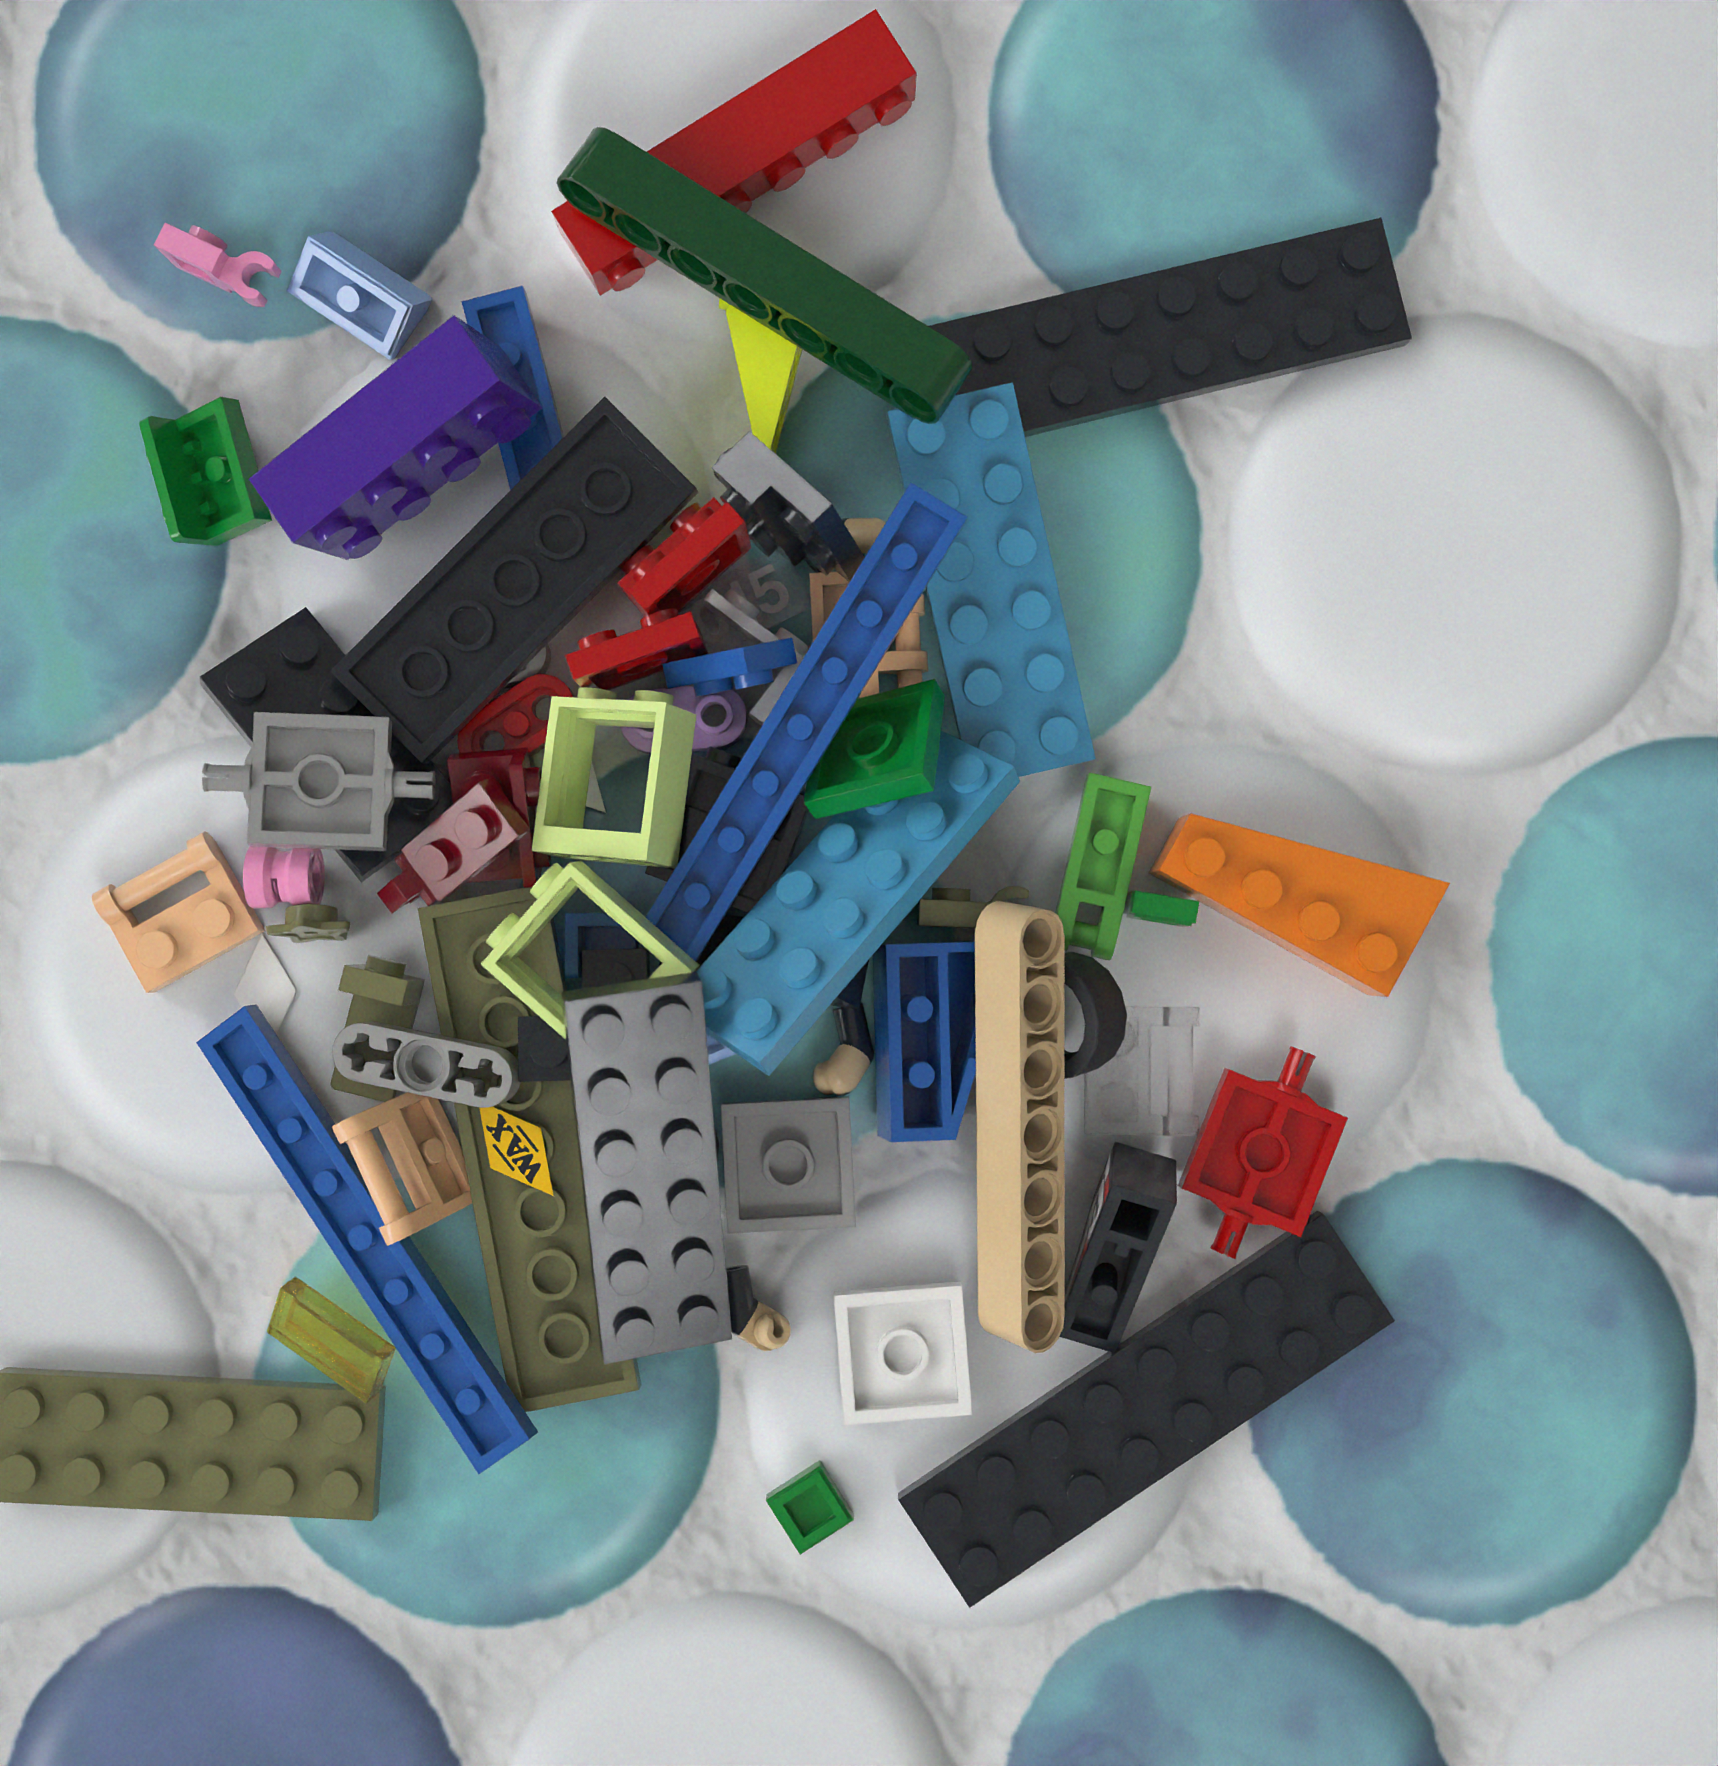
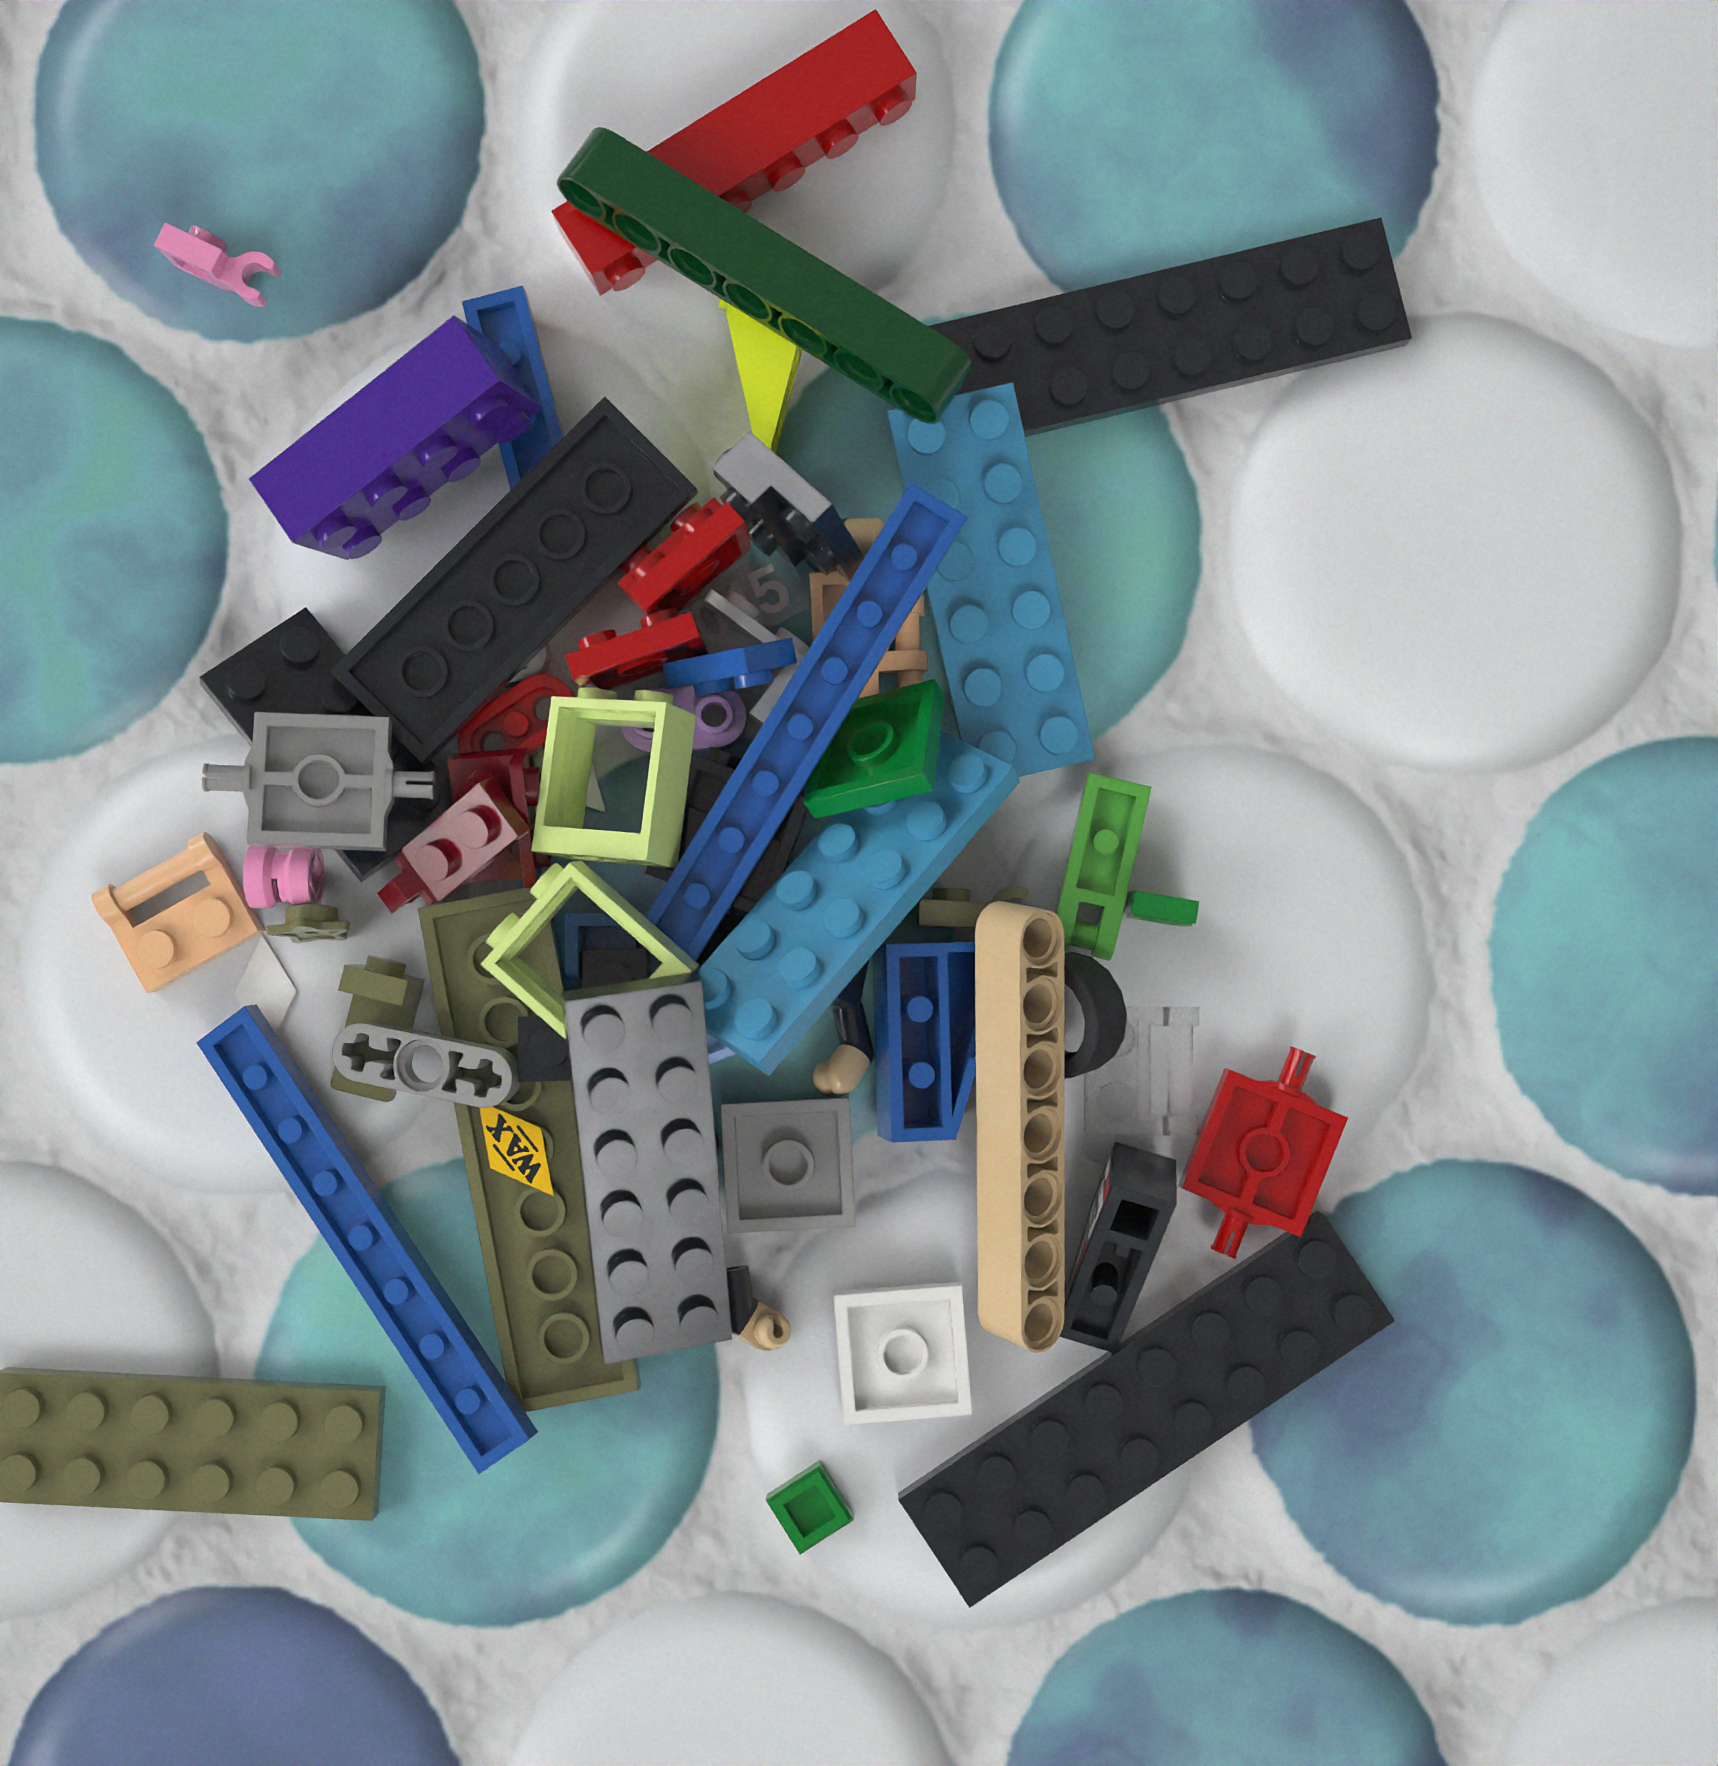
green bracket [139,397,272,546] -> none
clear yellow tile [267,1276,396,1404] -> none
light blue slope [287,231,432,360] -> none
light nougat plate [332,1082,472,1246] -> none
orange wedge [1148,813,1450,997] -> none

